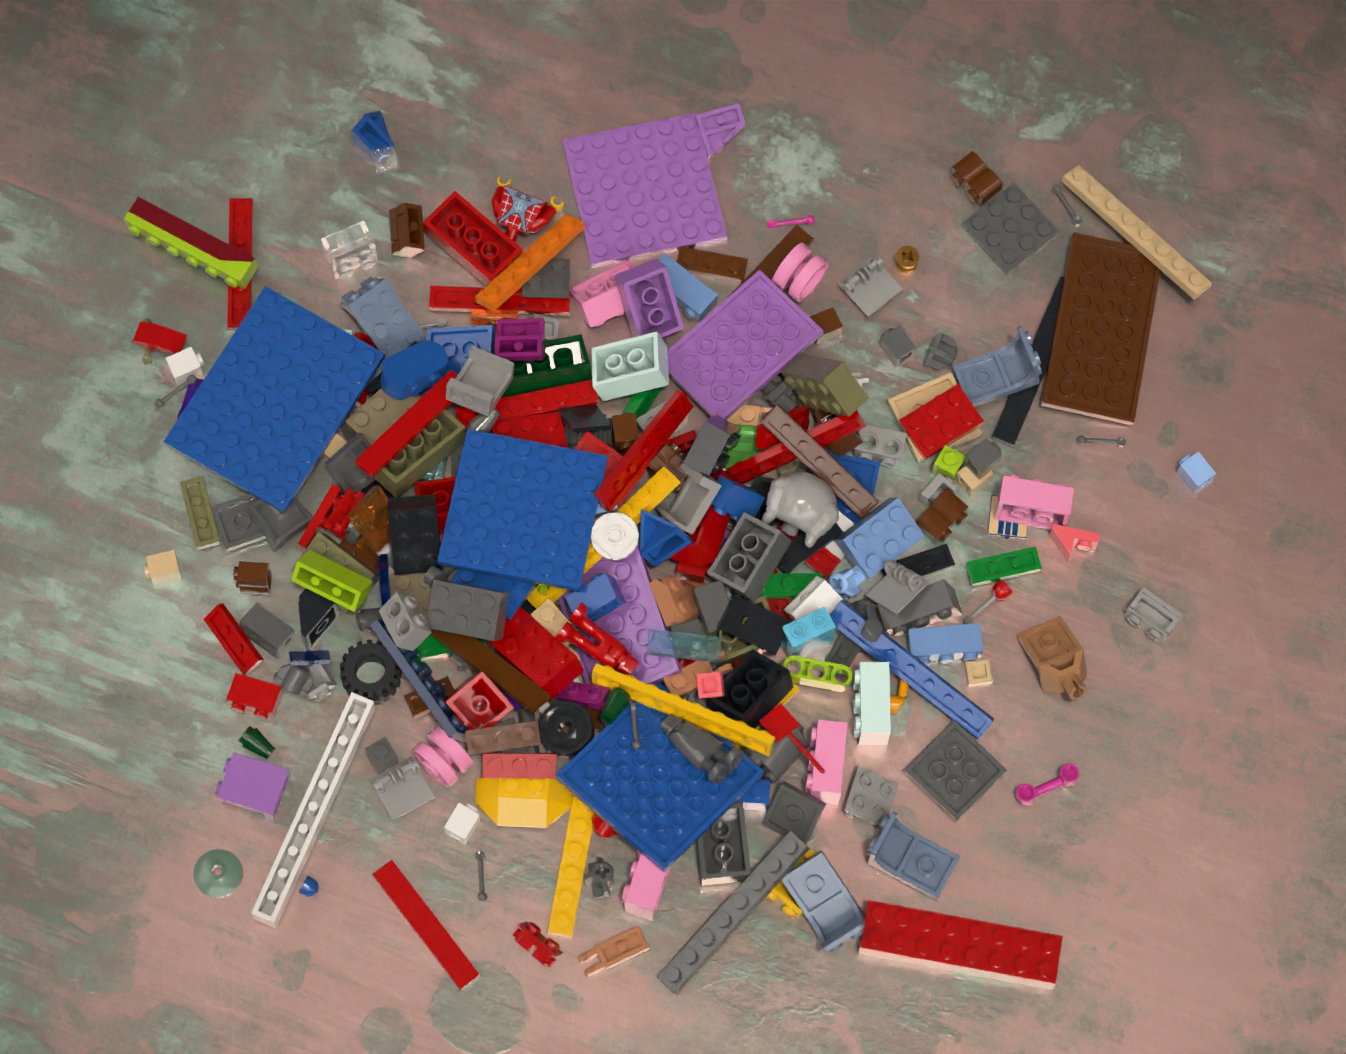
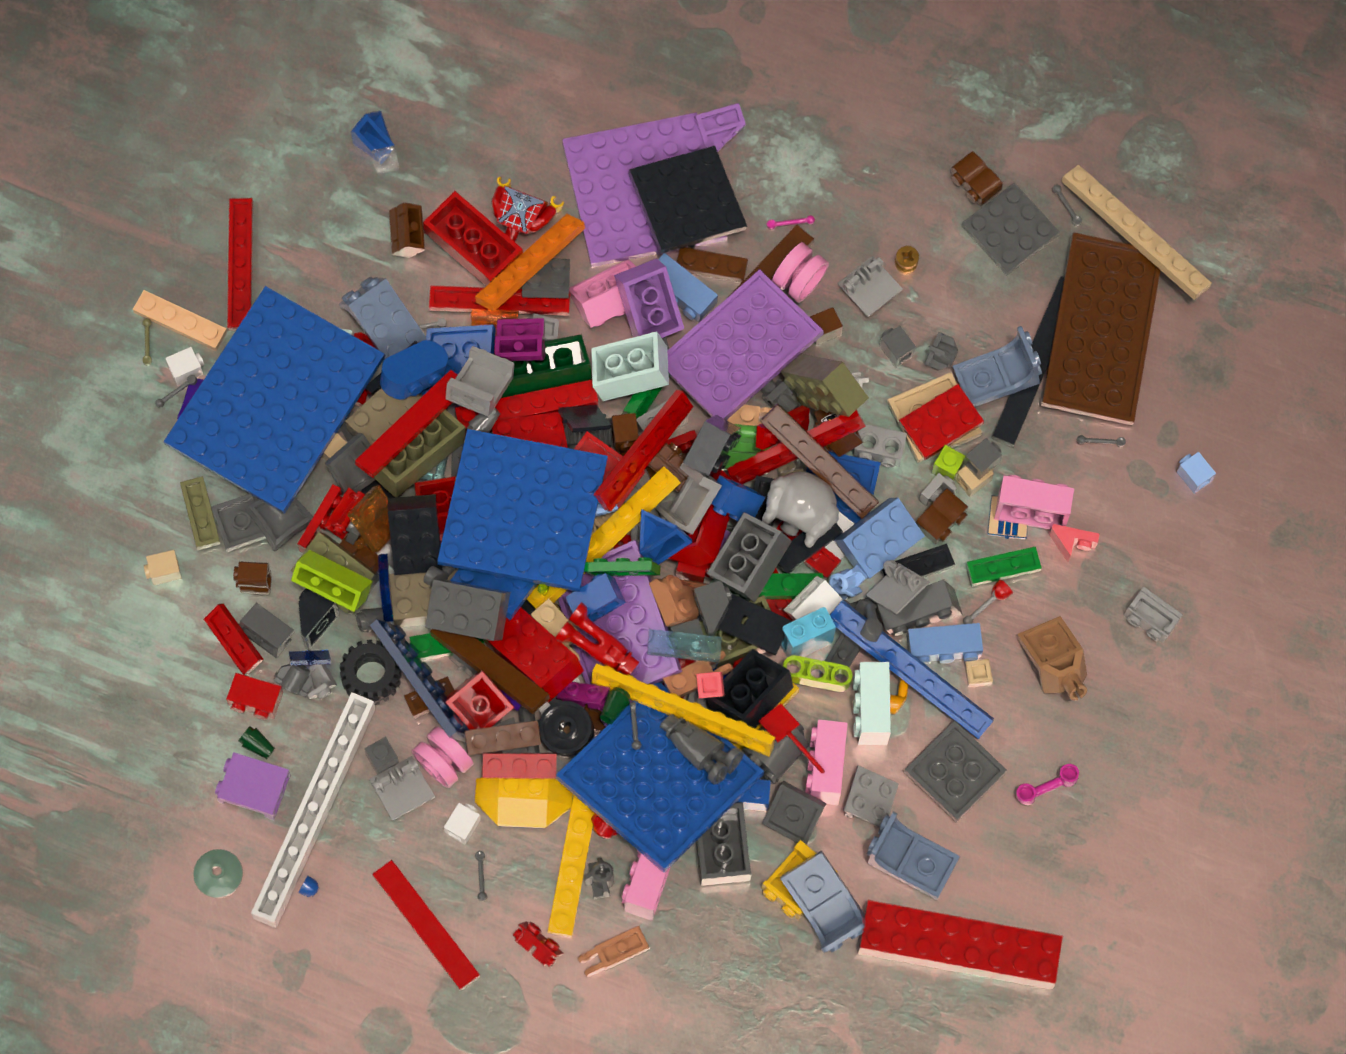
brick [123,197,259,290] -> none
red slope [132,321,187,355] -> none
clear brick [321,221,378,280] -> none
light grey brick [379,592,432,651] -> none
white tile [591,512,639,561] -> none
plate [657,831,810,995] -> none
none -> light nougat plate [133,290,227,351]
none -> green plate [584,557,661,577]
none -> black plate [628,145,747,254]

